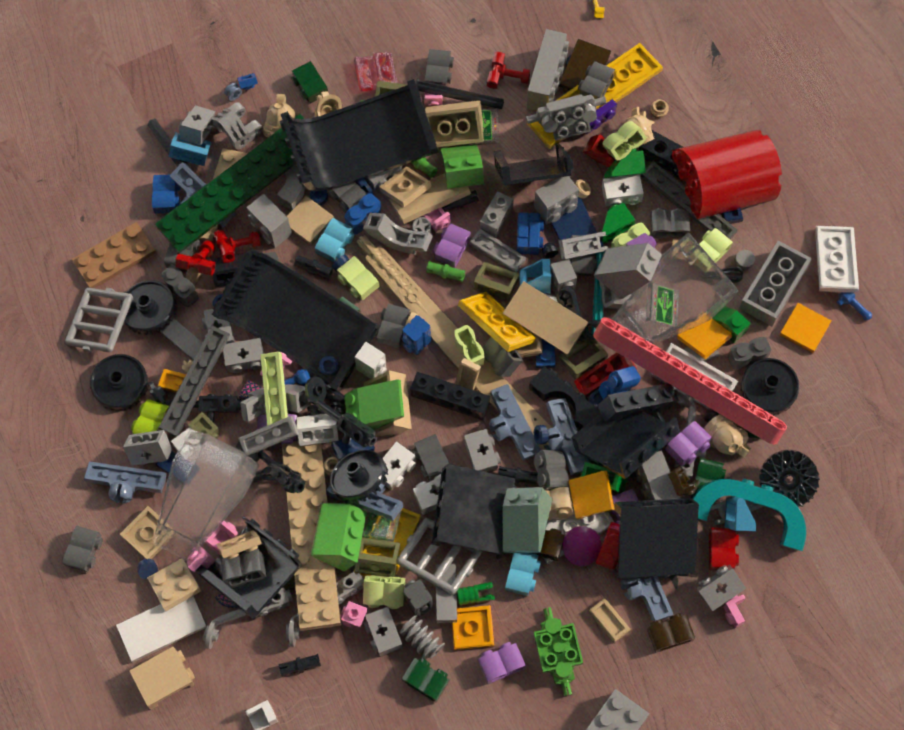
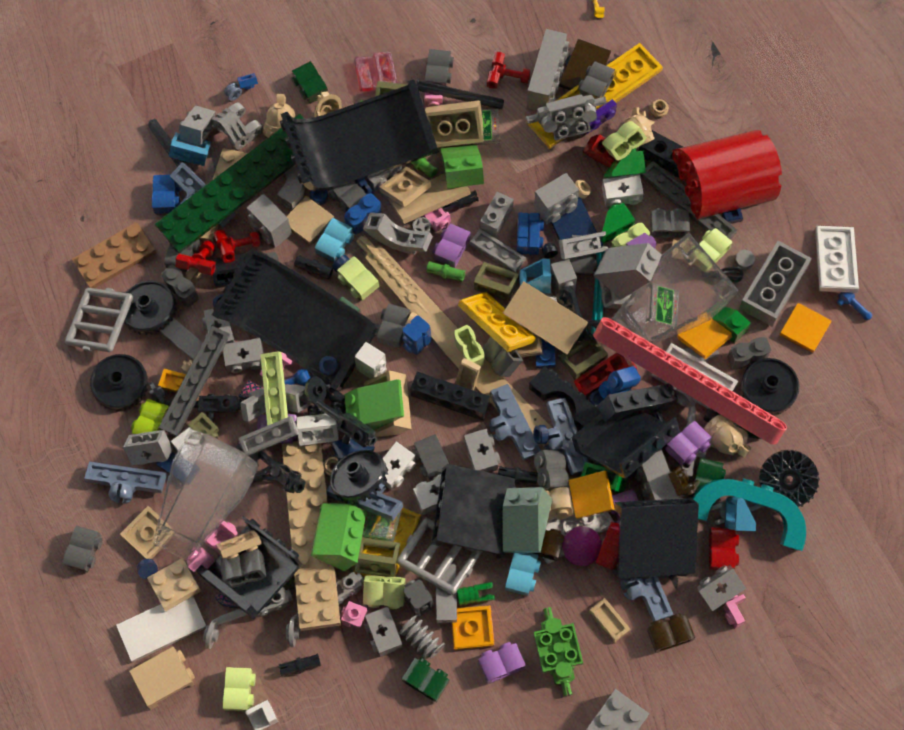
black panel [493,142,574,185] -> none
none -> yellowish green brick [223,667,256,711]

